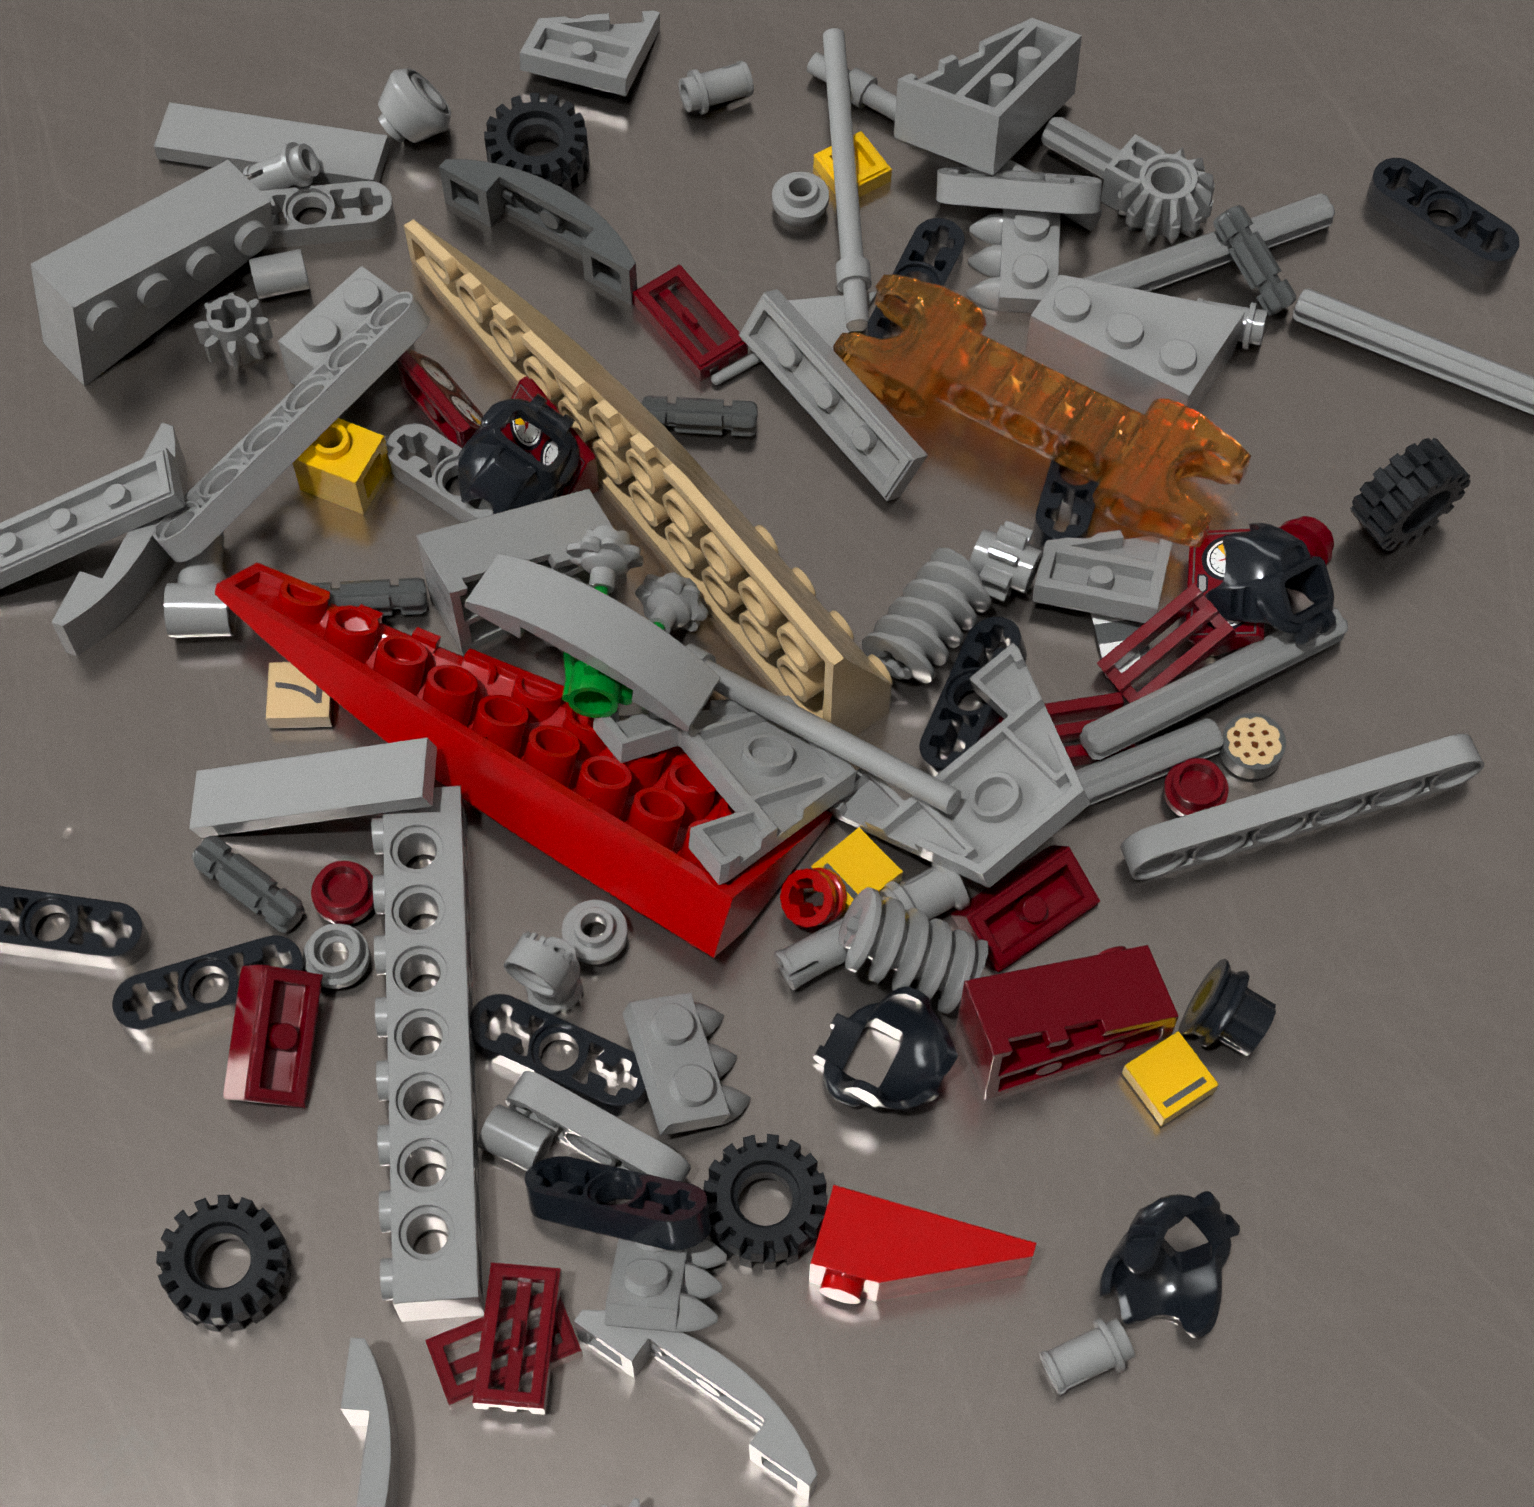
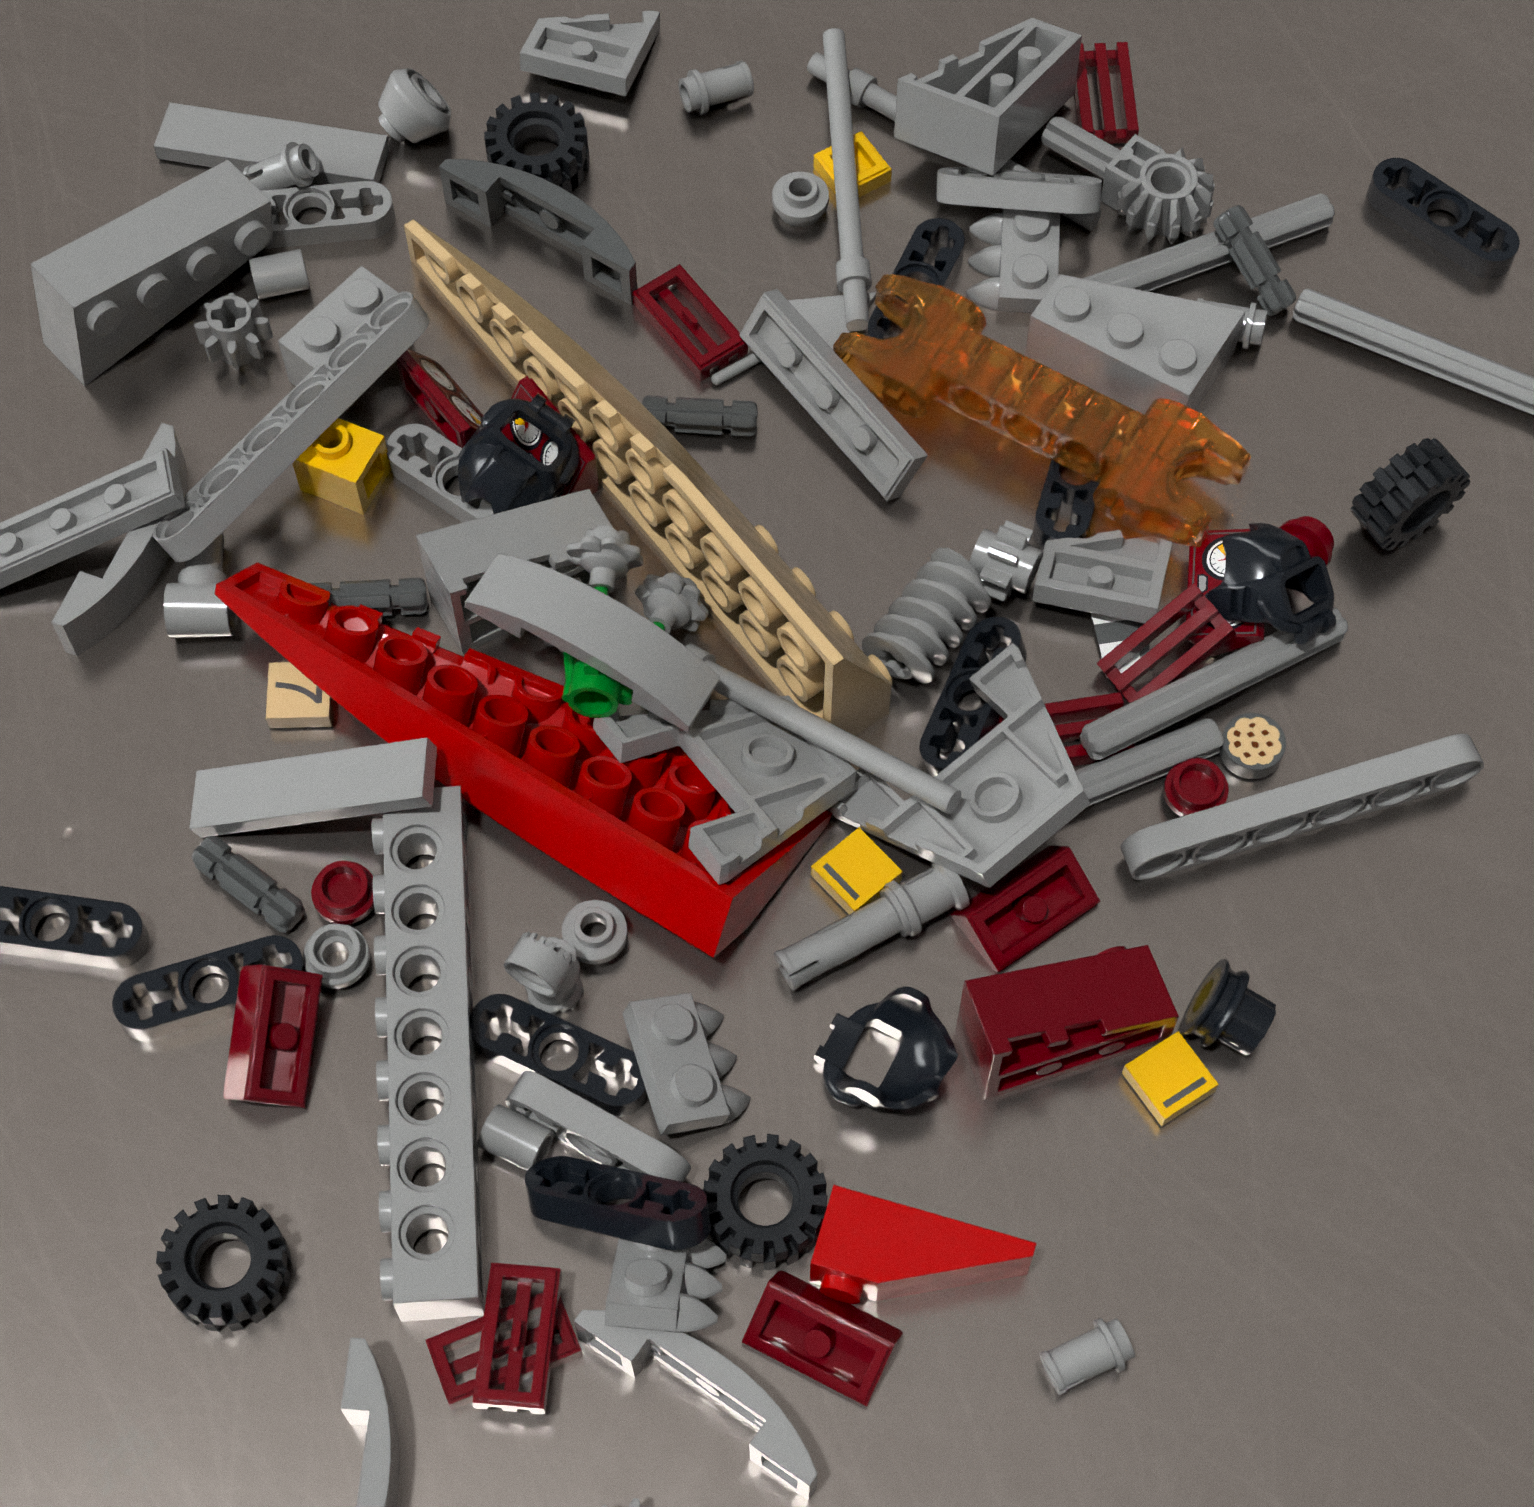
red bush [780,867,847,927] -> none
light grey piece [838,887,988,1014] -> none
black helmet [1100,1191,1240,1338] -> none
none -> dark red slope [742,1270,903,1407]
none -> dark red tile [1075,42,1139,144]

